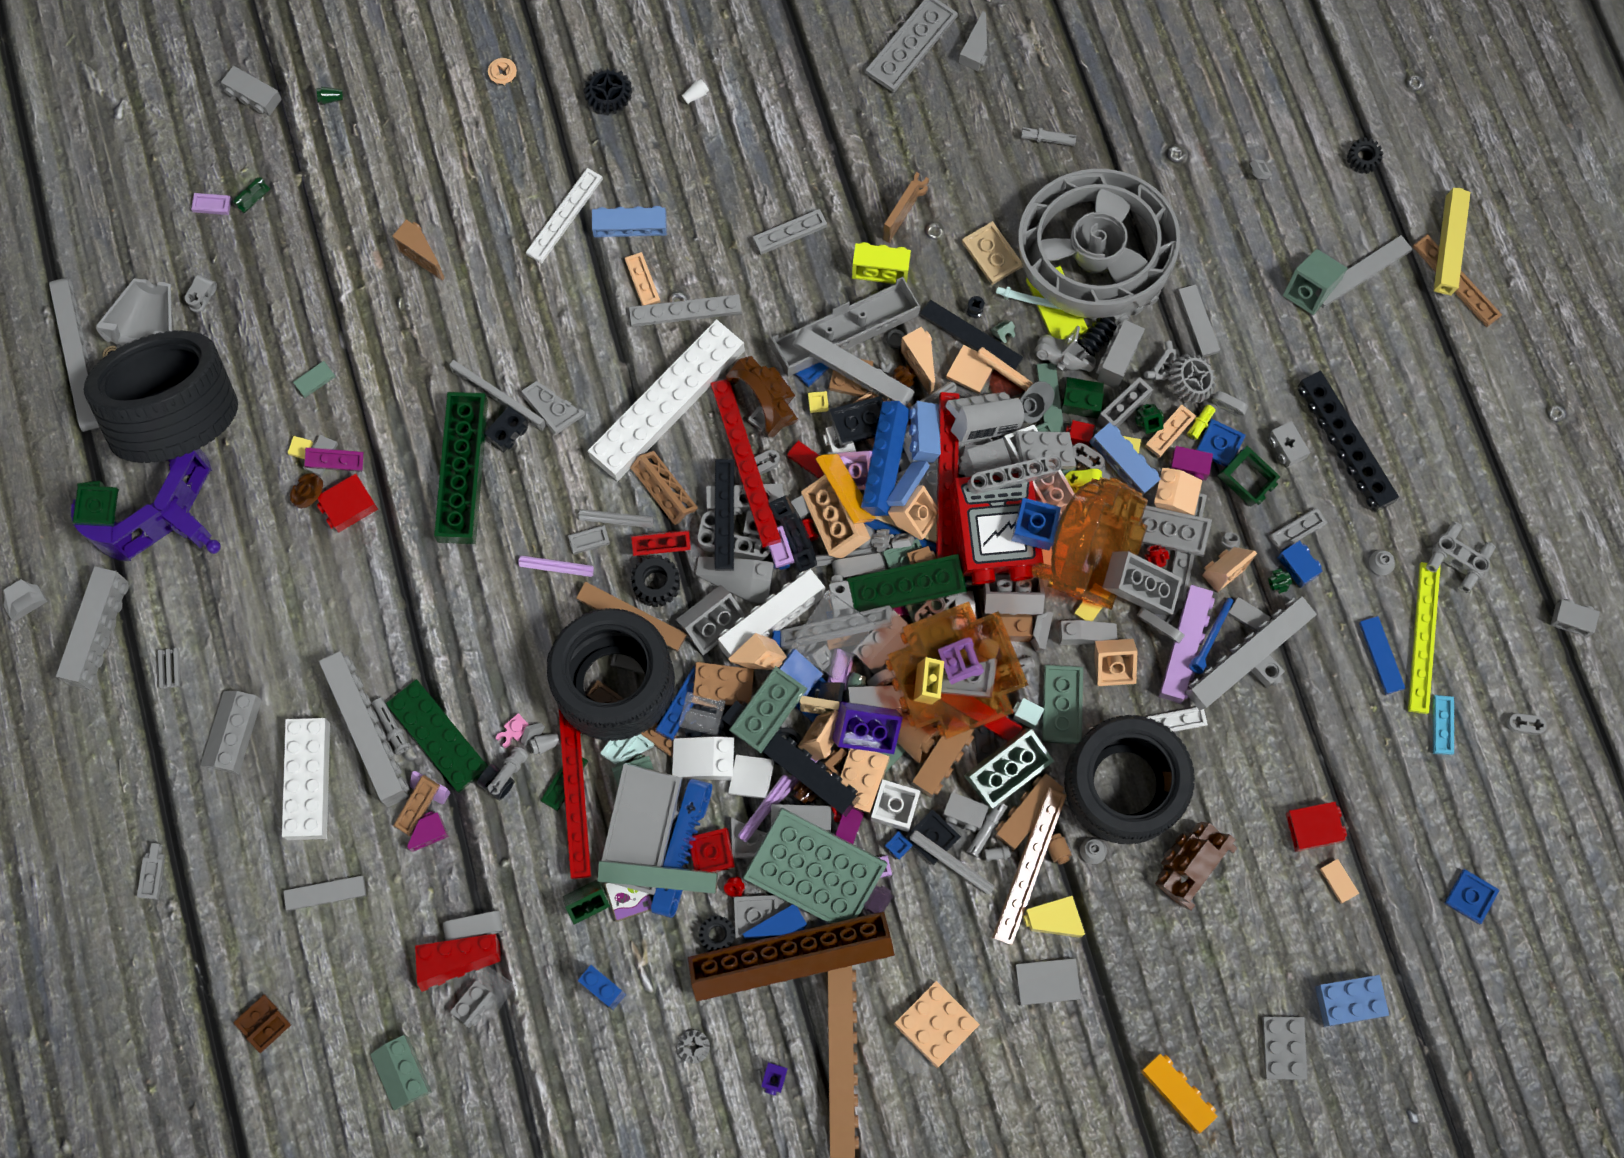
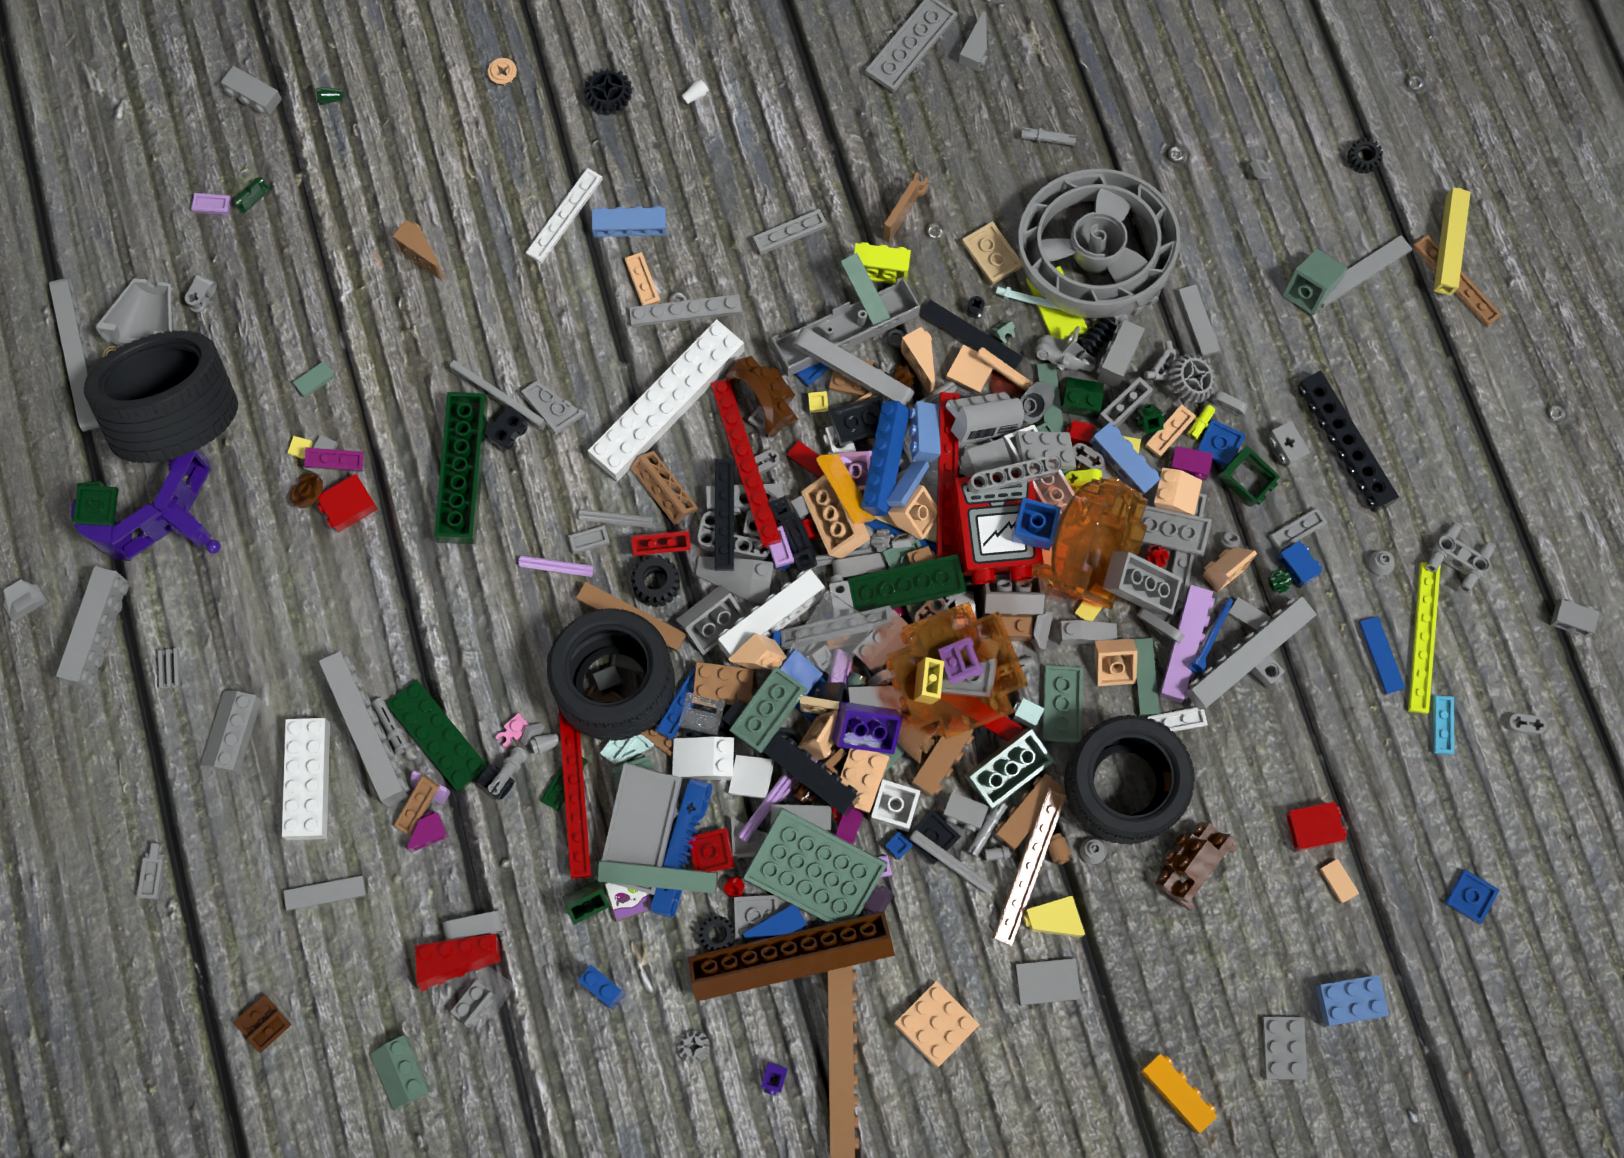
none -> dark grey panel [593,665,623,692]
none -> sand green tile [840,253,890,326]
none -> sand green tile [1134,638,1160,716]

